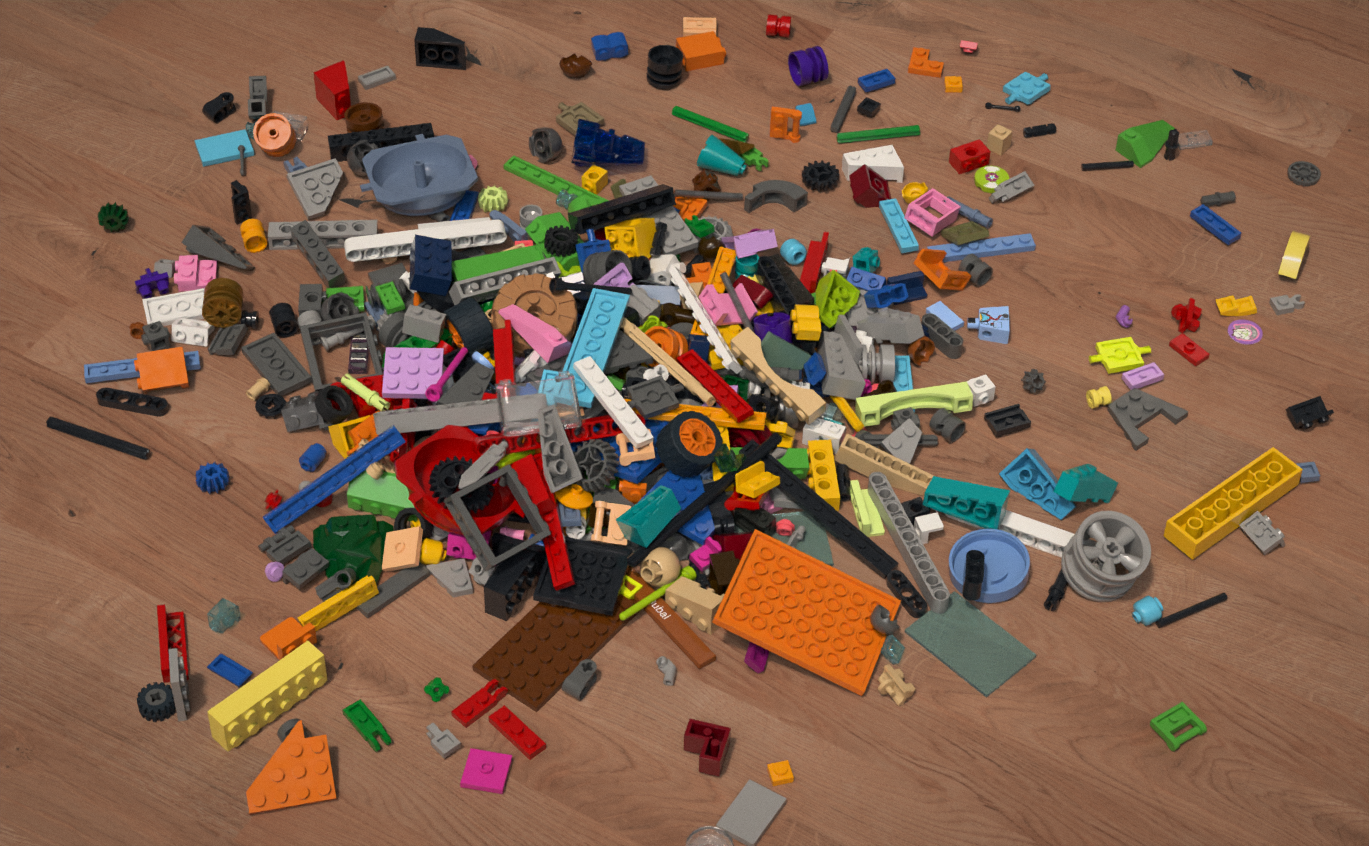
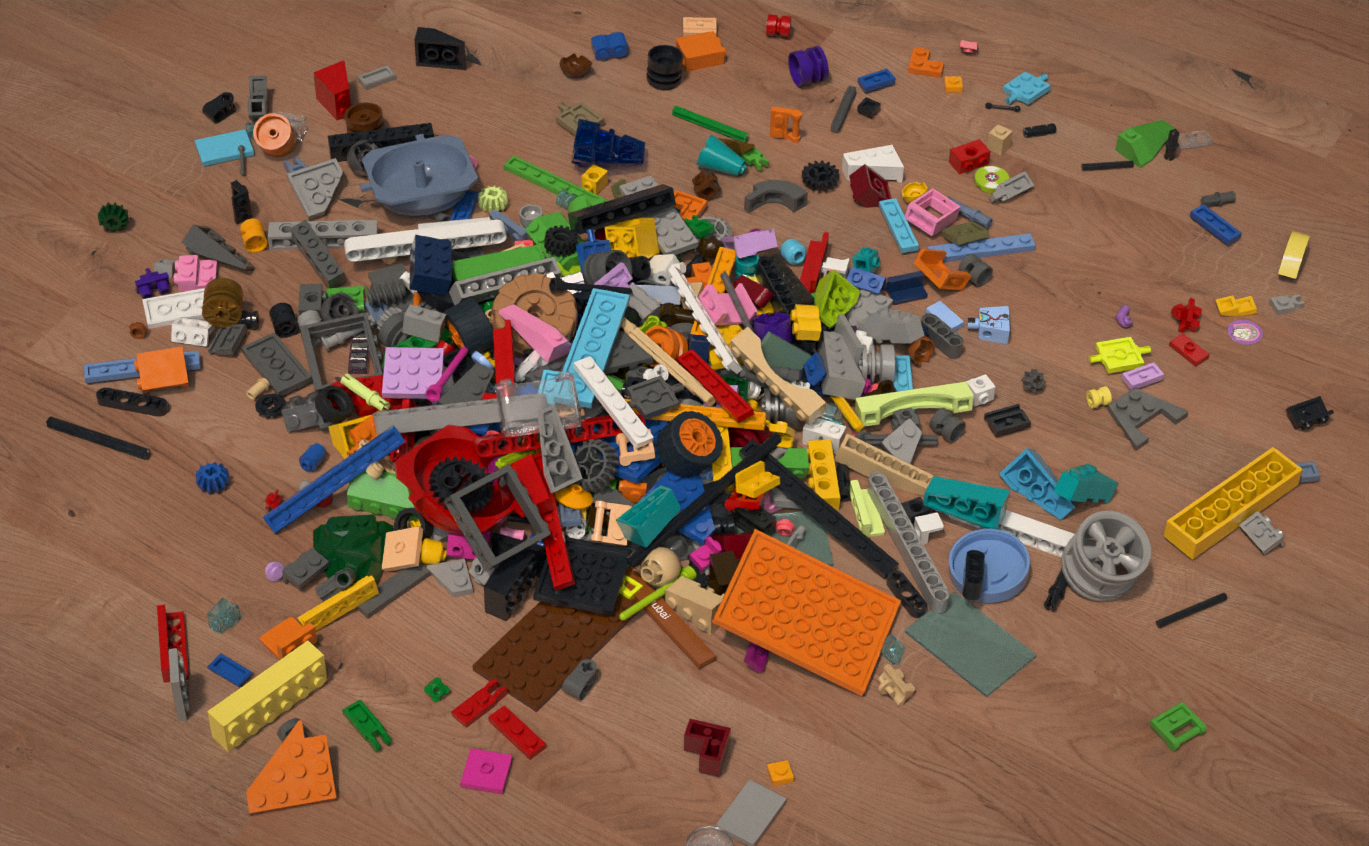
black wheel [137,682,176,722] -> none
dark grey brick [141,321,170,351] -> none
dark grey plate [258,525,311,564] -> none
bright green plate [375,281,405,314] -> none
light grey plate [426,723,461,758] -> none
light grey piece [458,441,508,489] -> none
flat silver cylinder [529,127,562,163] -> none
black axle [650,222,667,257] -> none
light grey arm [656,656,676,686] -> none
flat silver bar [674,190,743,200] -> none
clear green panel [713,444,746,473] -> none
black brick [748,394,779,420] -> none
dark azure slope [795,103,816,126] -> none
green axle [836,125,920,143] -> none
blue brick [864,283,908,308] -> none
dark grey hair [870,604,900,635] -> none
medium azure head [1132,596,1164,626] -> none
dark grey wheel [1287,161,1321,187] -> none

